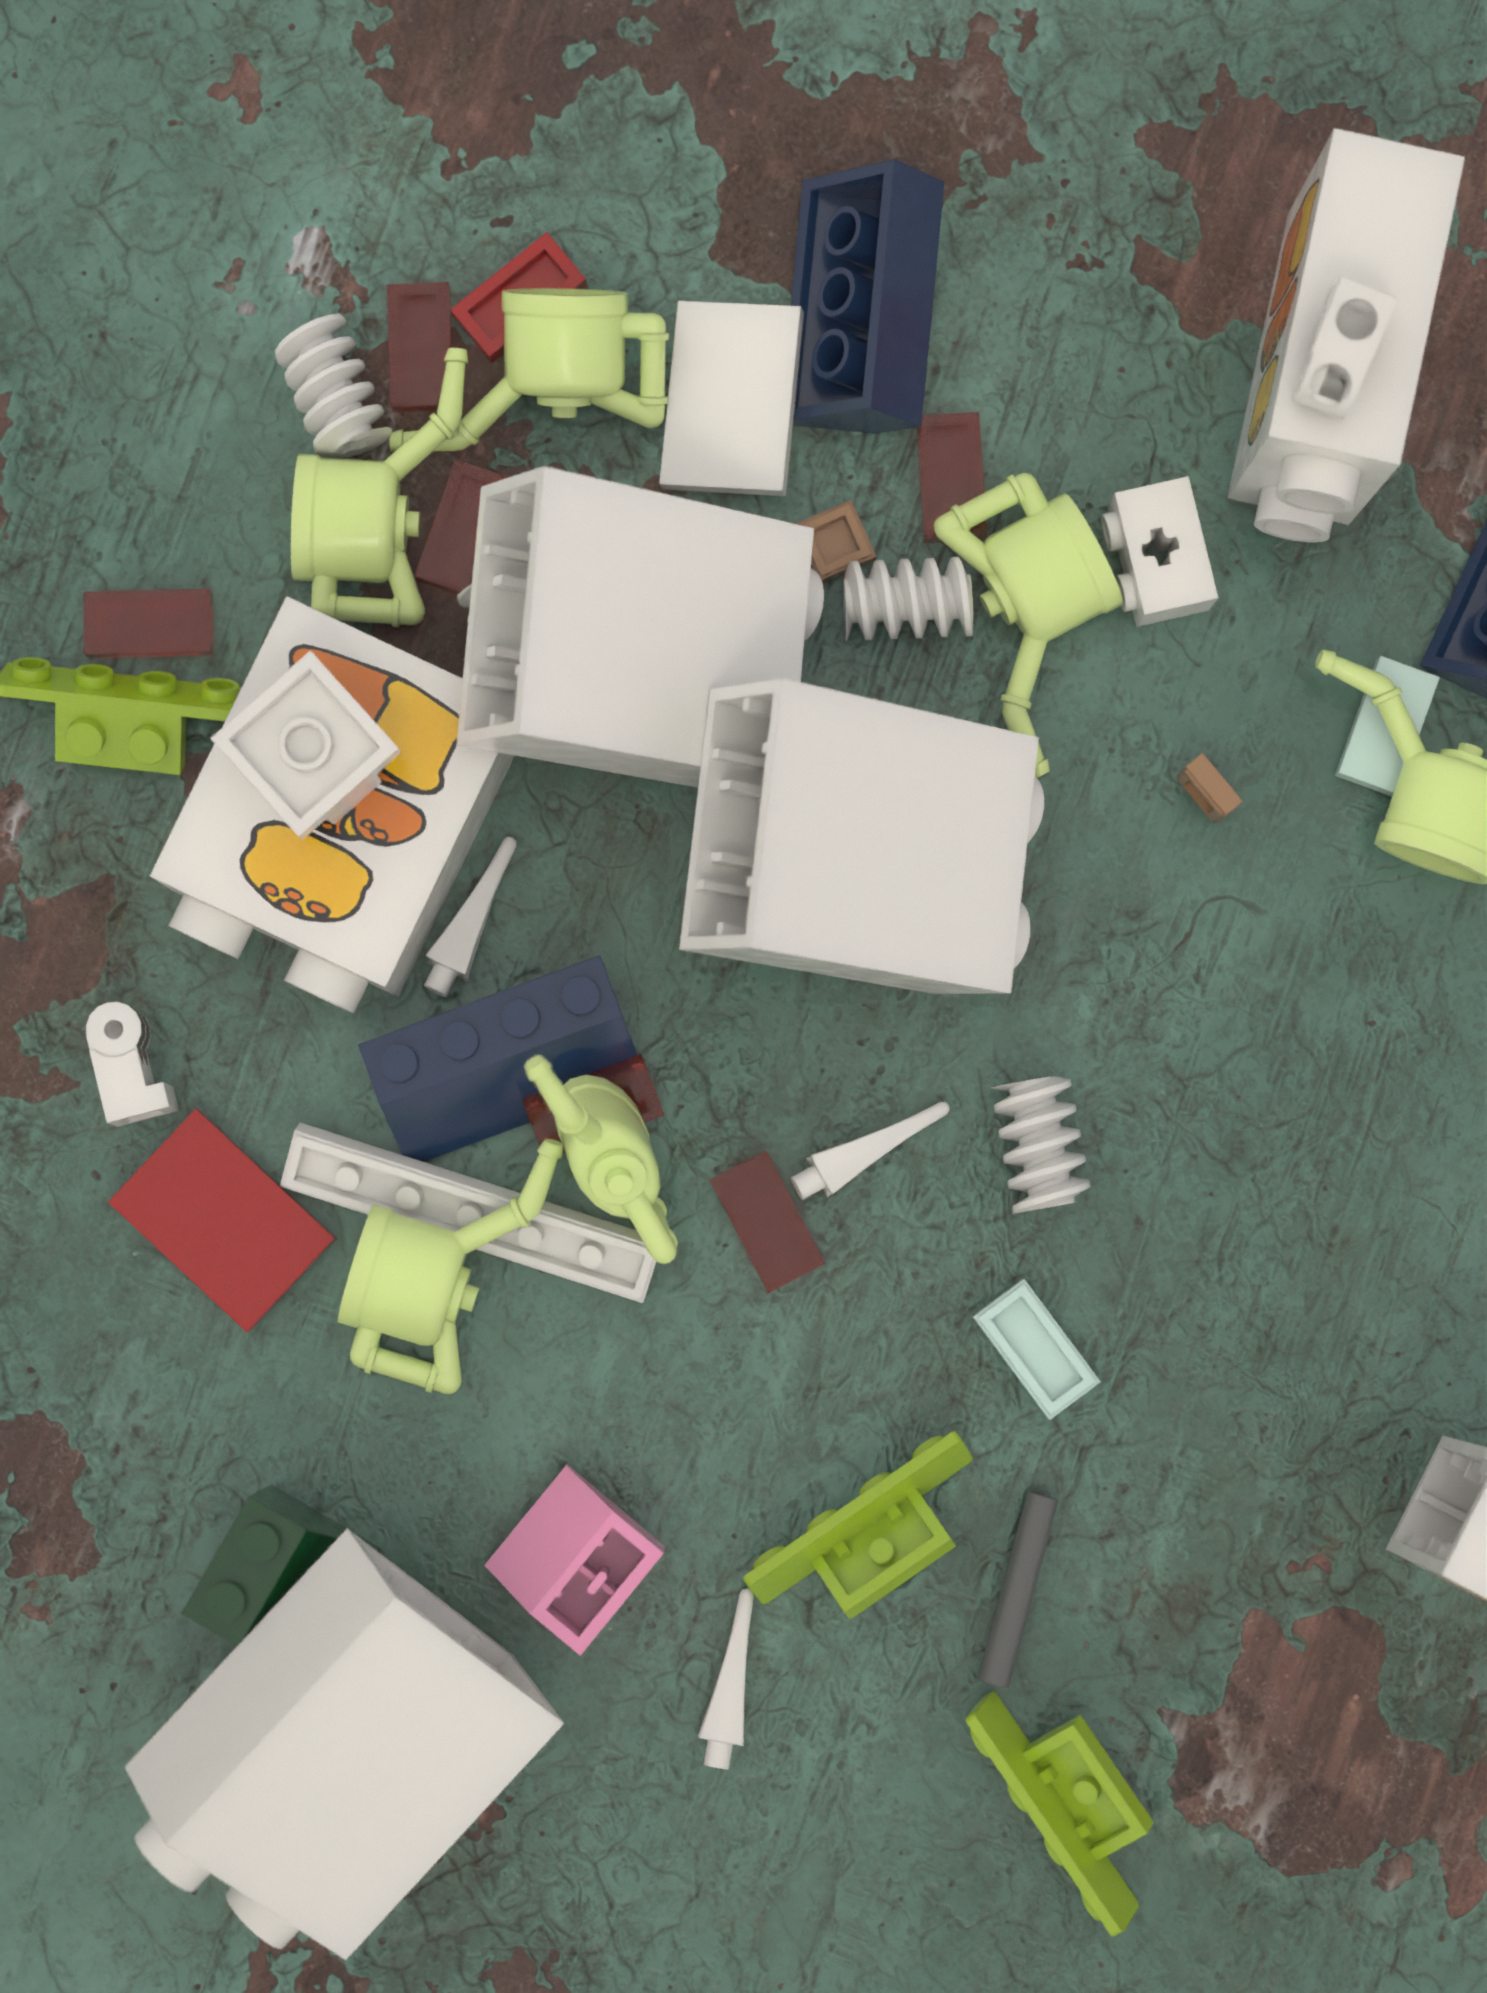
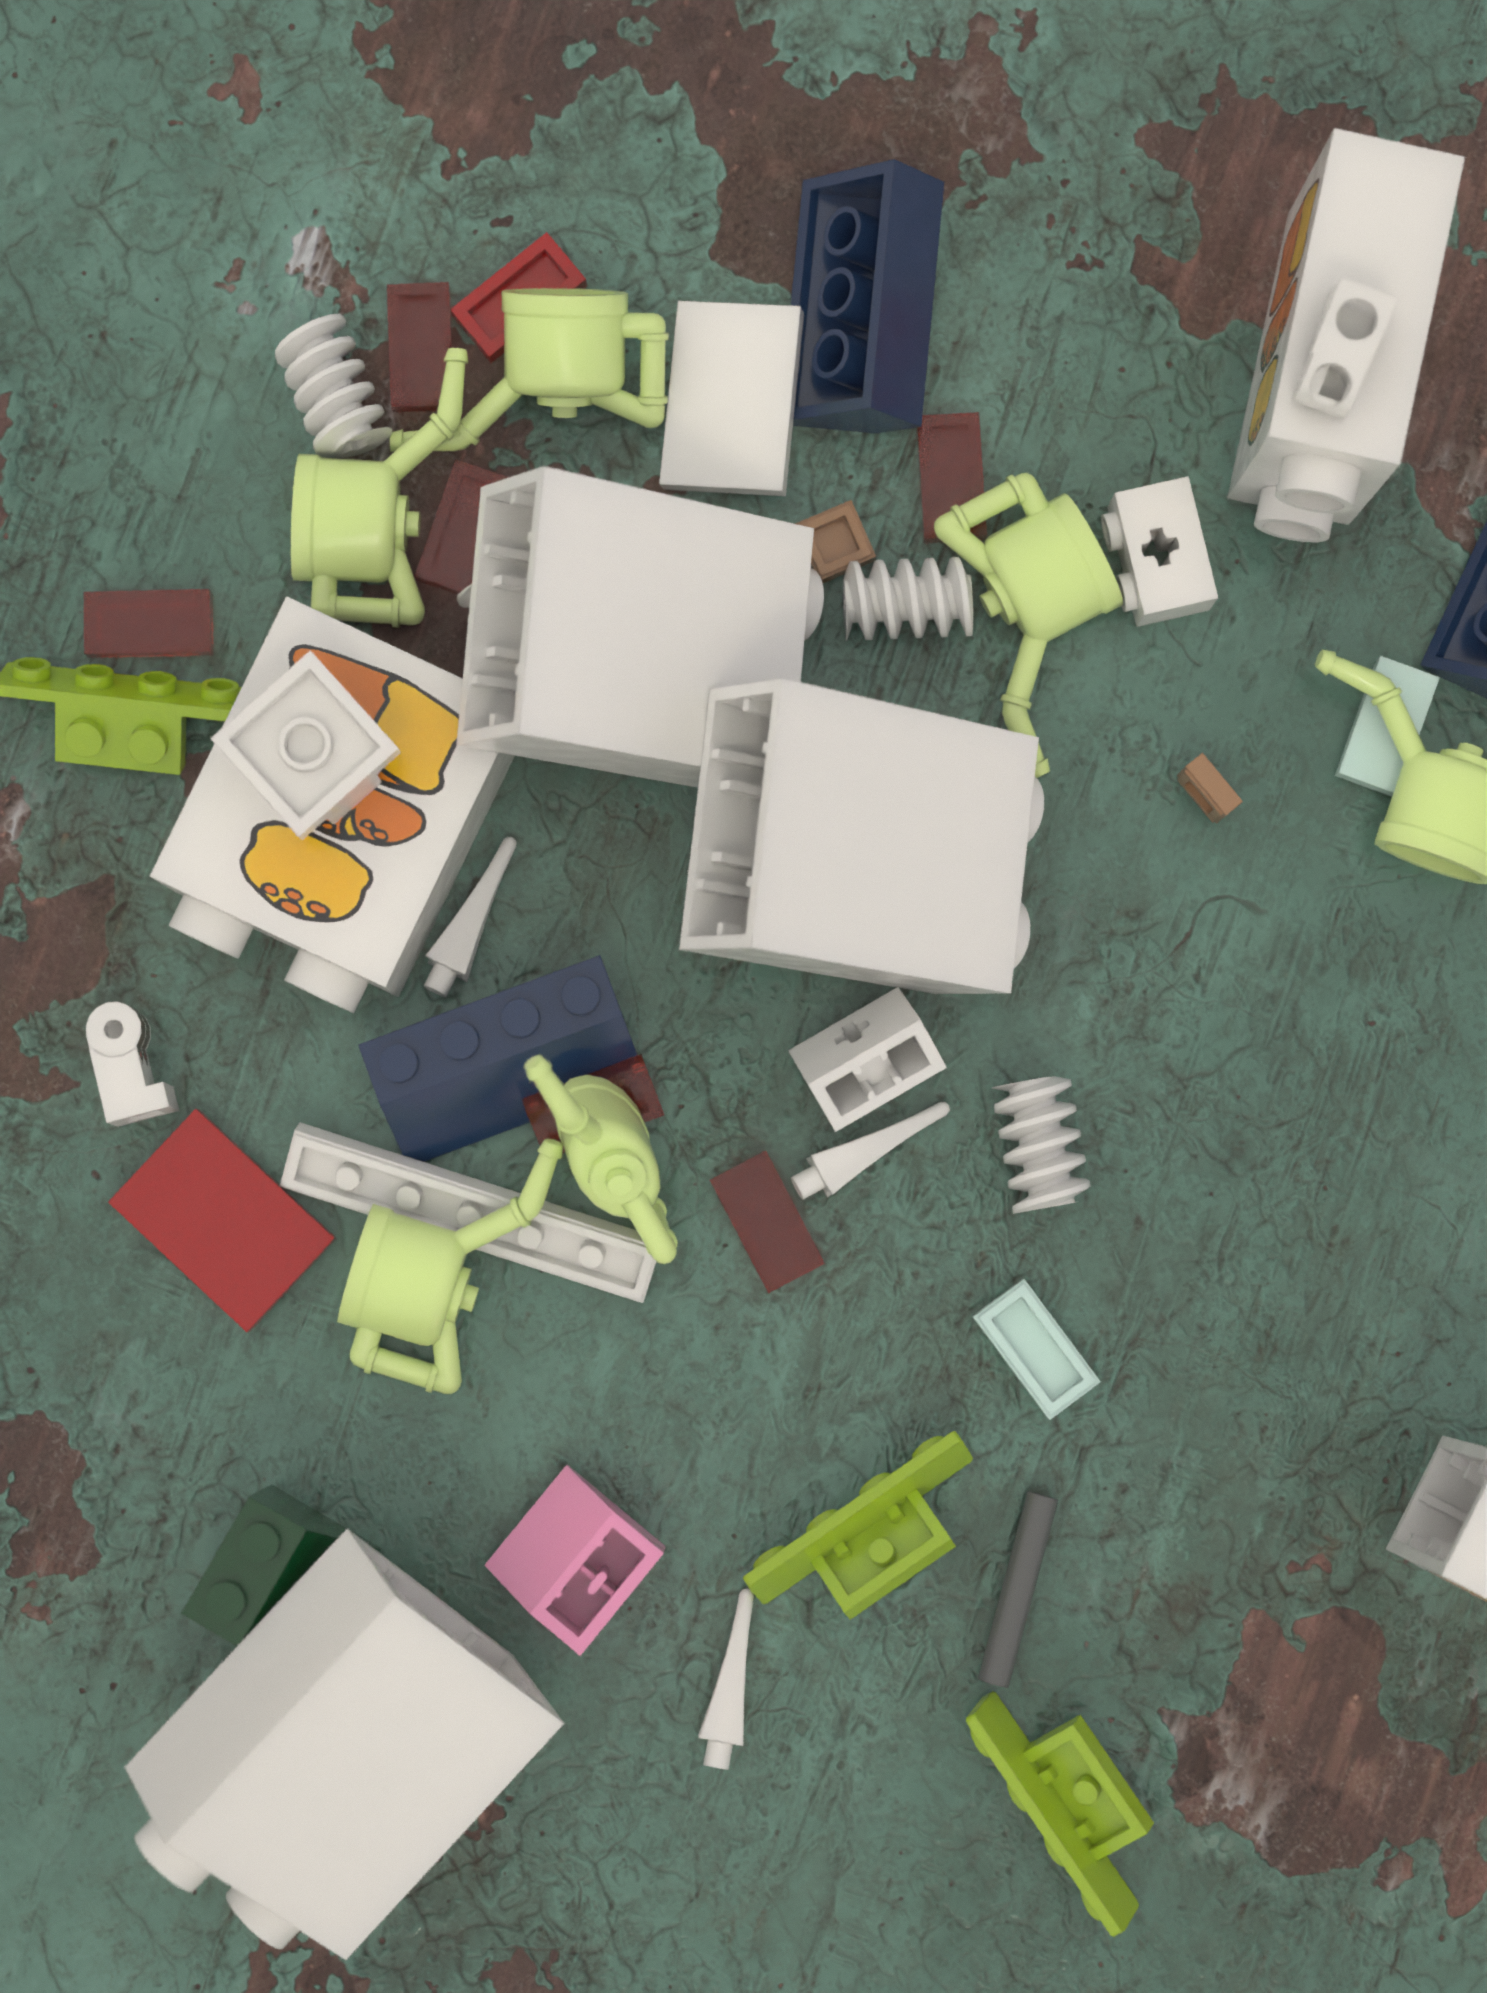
none -> white brick [788,987,947,1132]

